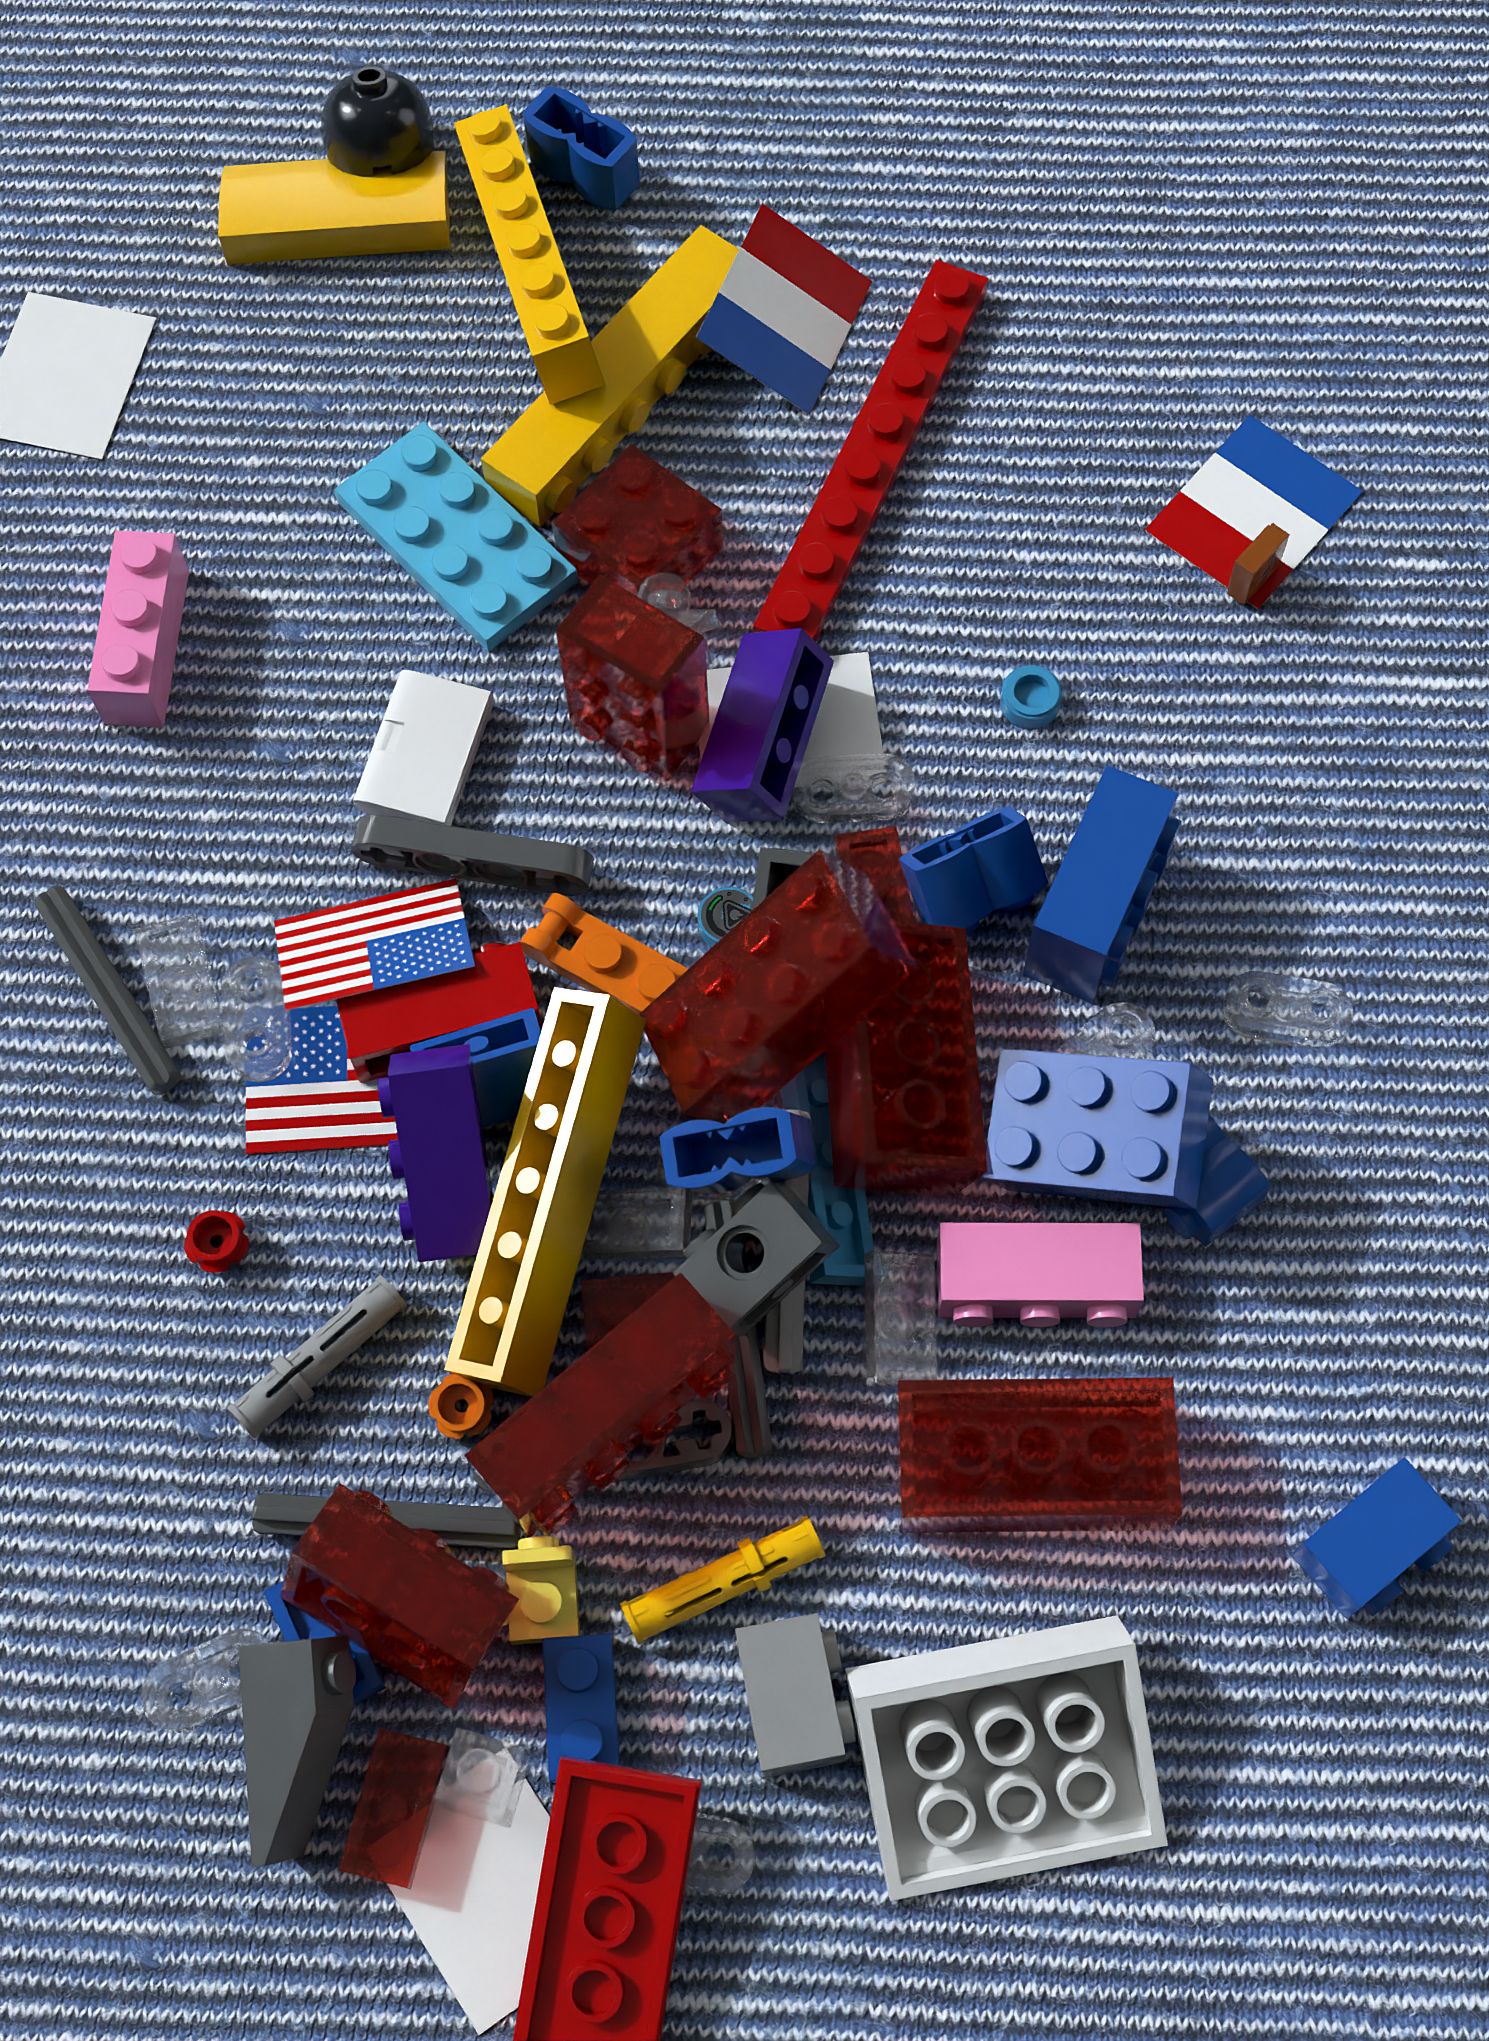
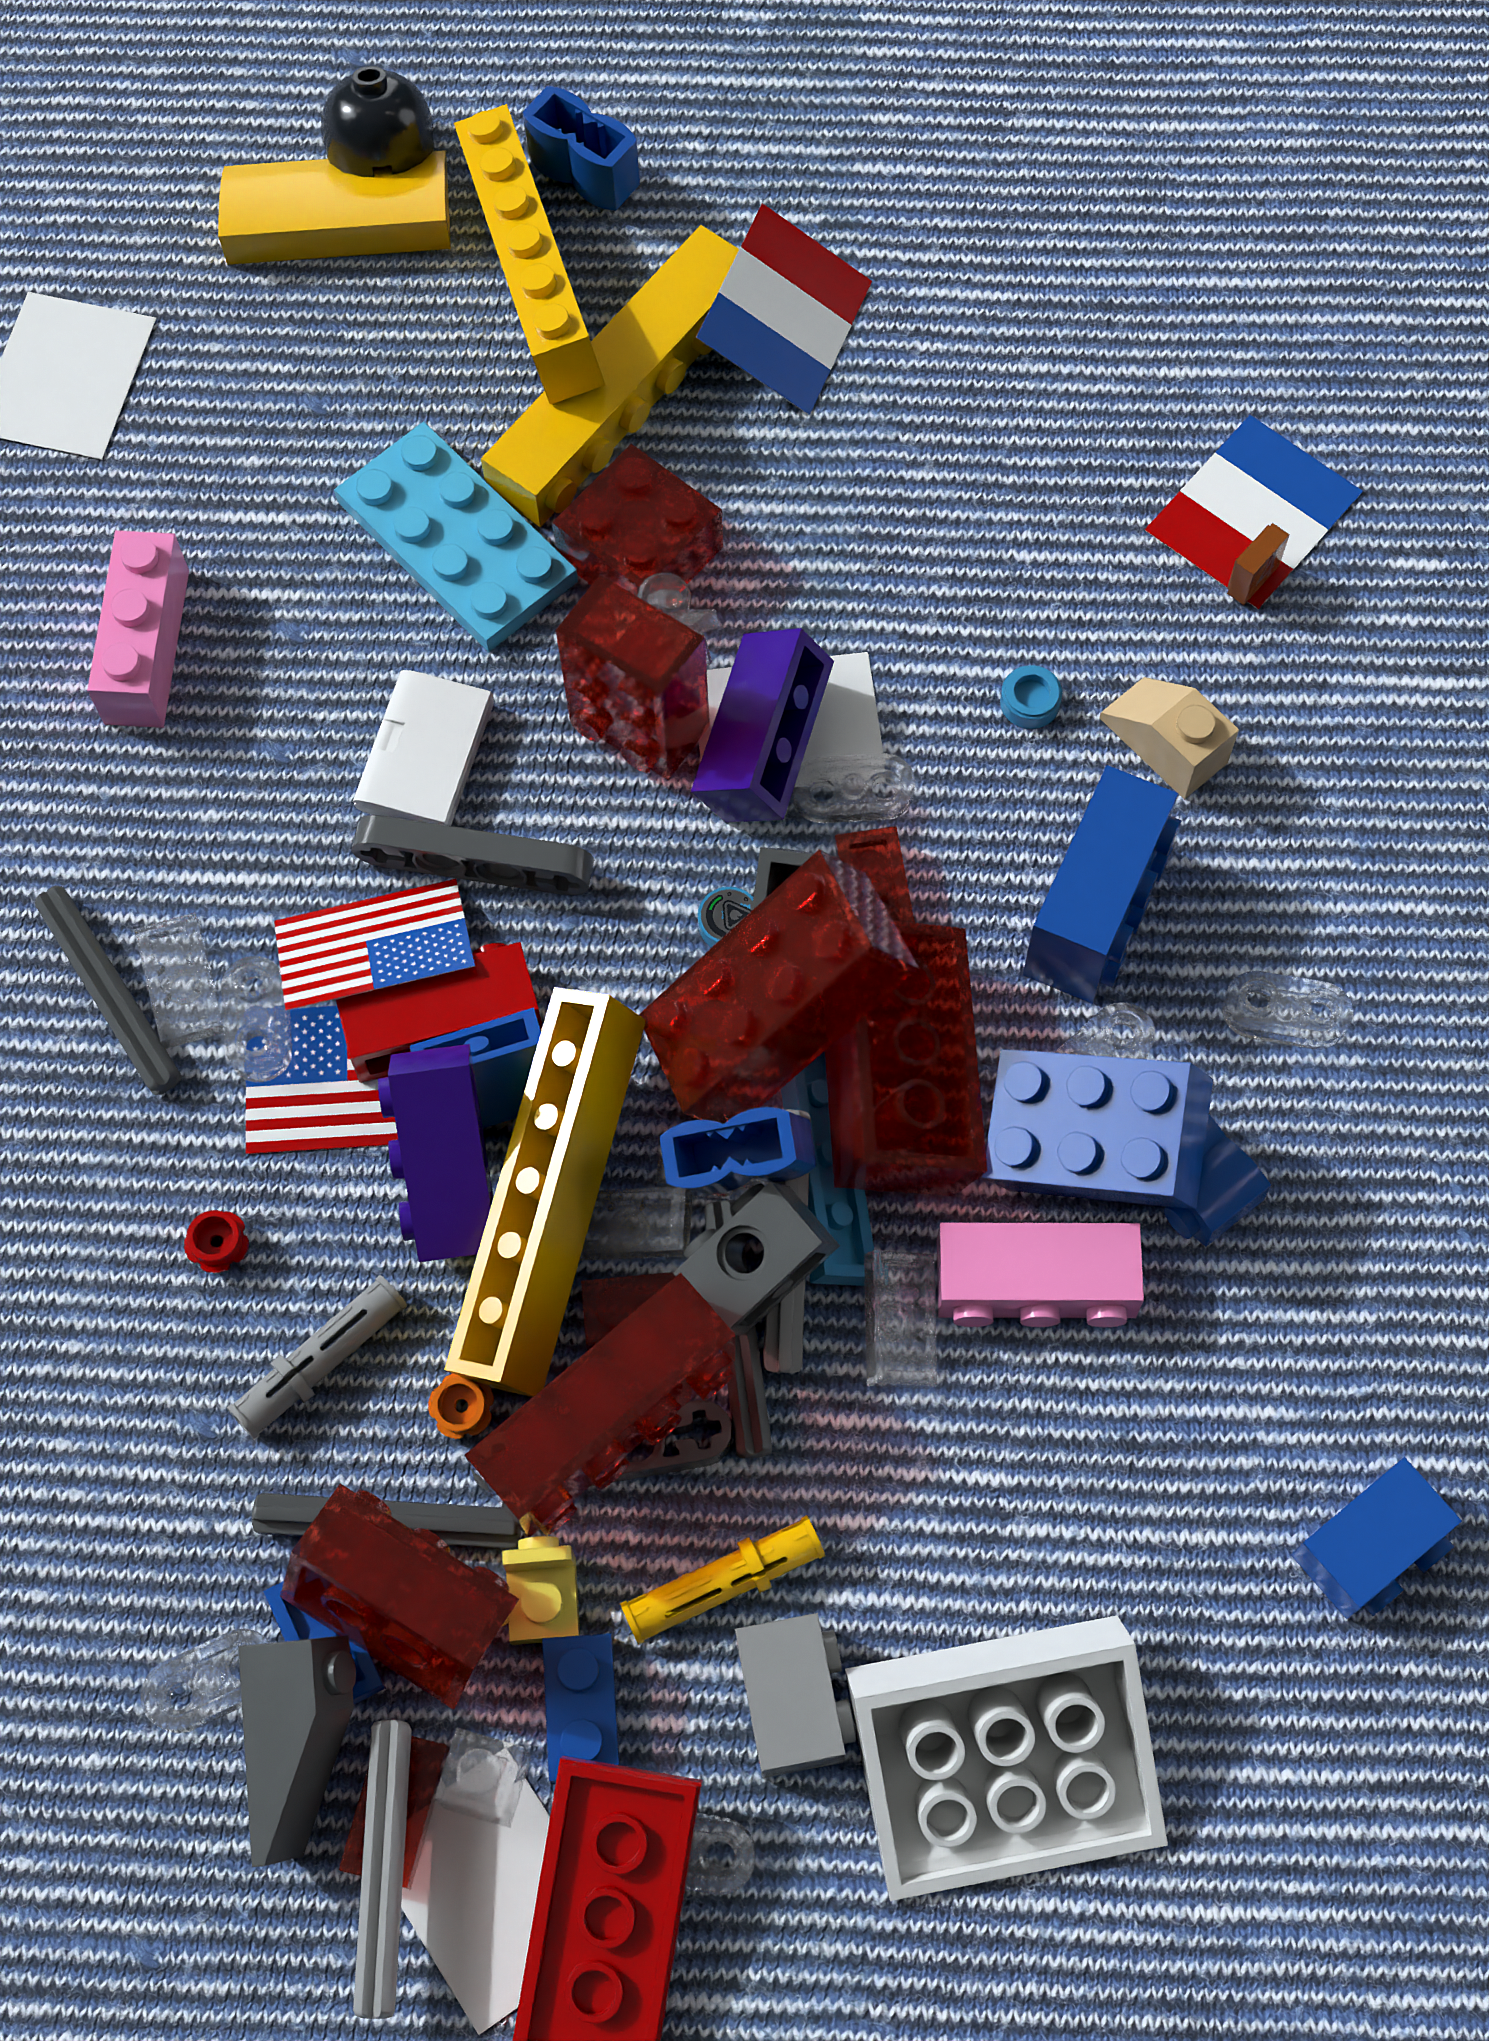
orange plate [519,893,701,1035] -> none
red plate [753,259,989,642] -> none
clear red brick [895,1377,1182,1533] -> none
blue brick [899,807,1049,938] -> none
none -> light grey axle [353,1720,412,2019]
none -> tan slope [1099,677,1239,800]

